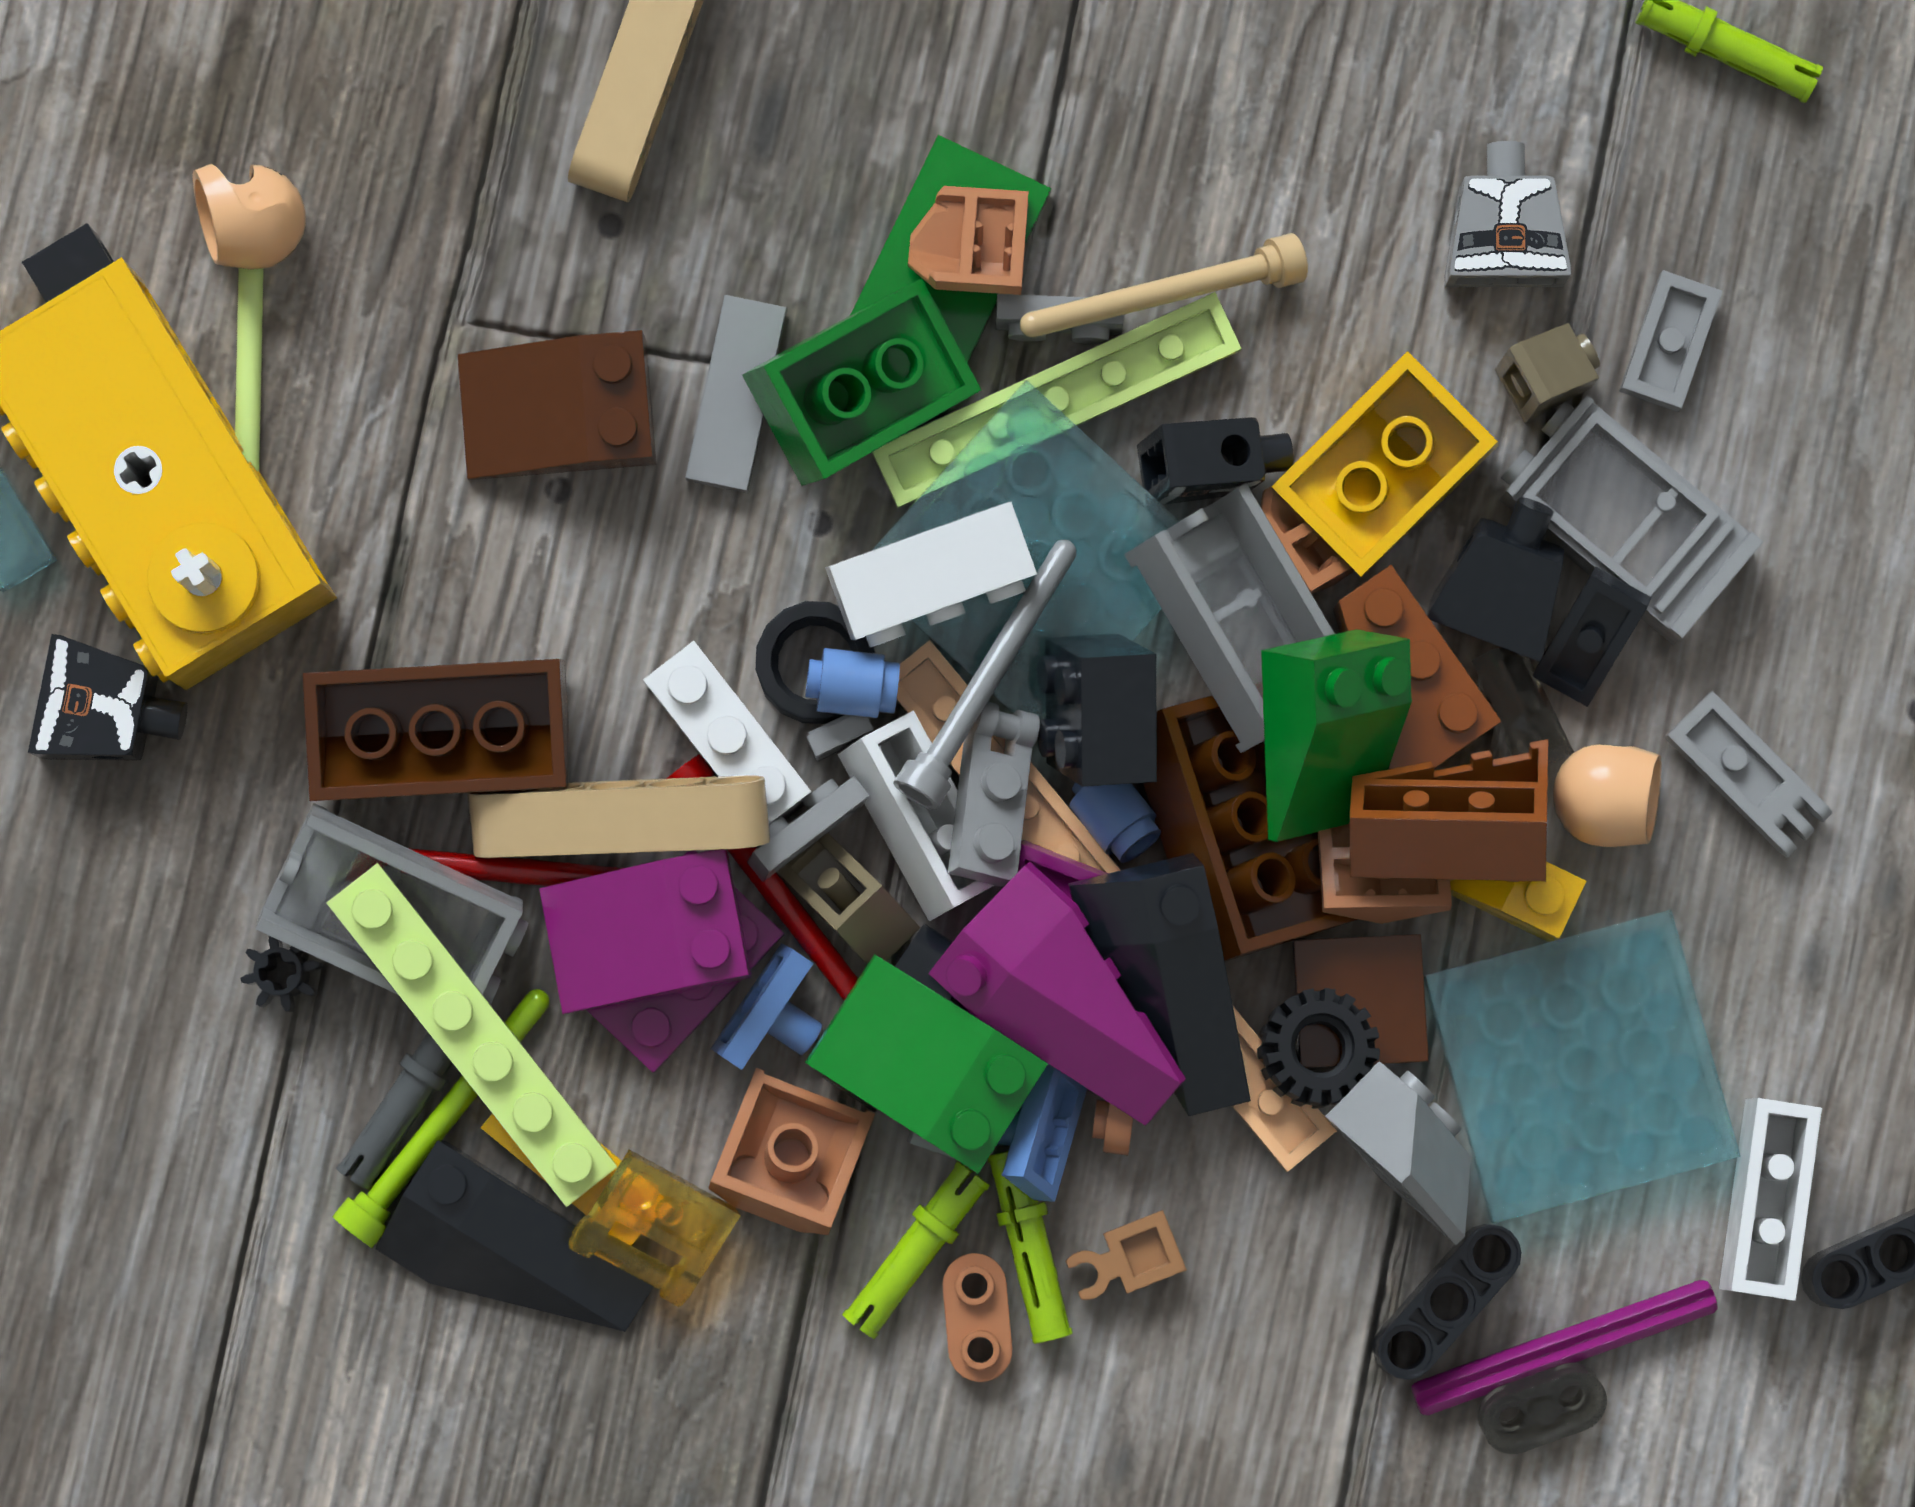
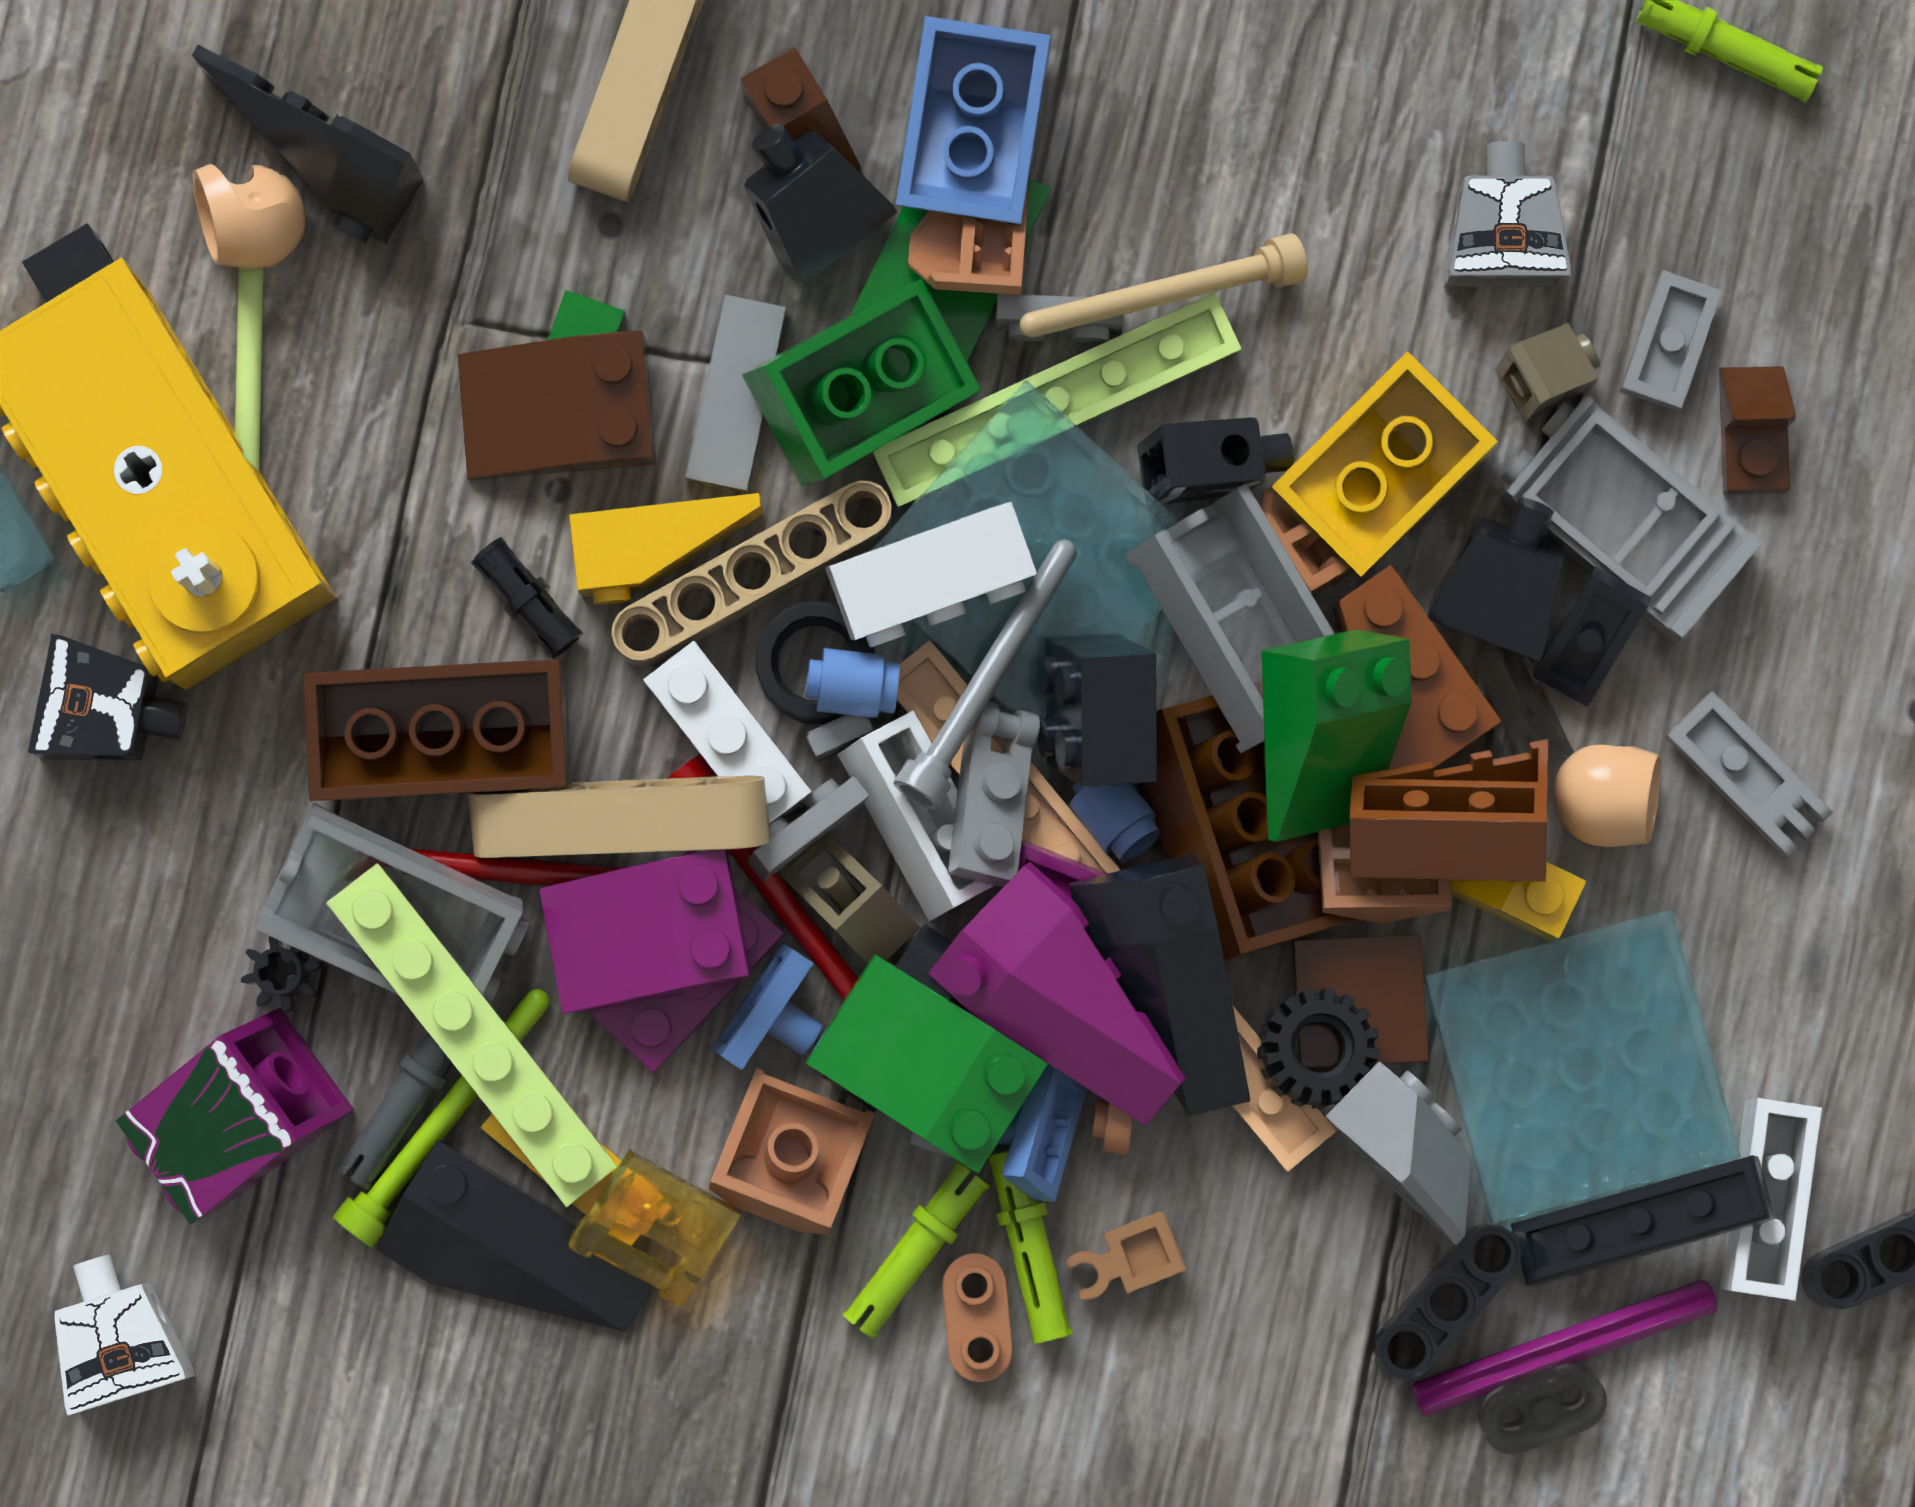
none -> torso [54,1254,195,1415]
none -> slope [116,1008,354,1225]
none -> black wedge [192,45,424,244]
none -> black pin [471,537,583,659]
none -> green tile [547,290,626,340]
none -> yellow slope [569,493,763,606]
none -> tan beam [612,480,892,667]
none -> reddish brown slope [740,47,861,171]
none -> black torso [744,124,898,286]
none -> medium blue slope [895,16,1051,225]
none -> black tile [1511,1155,1775,1287]
none -> reddish brown slope [1719,366,1796,494]

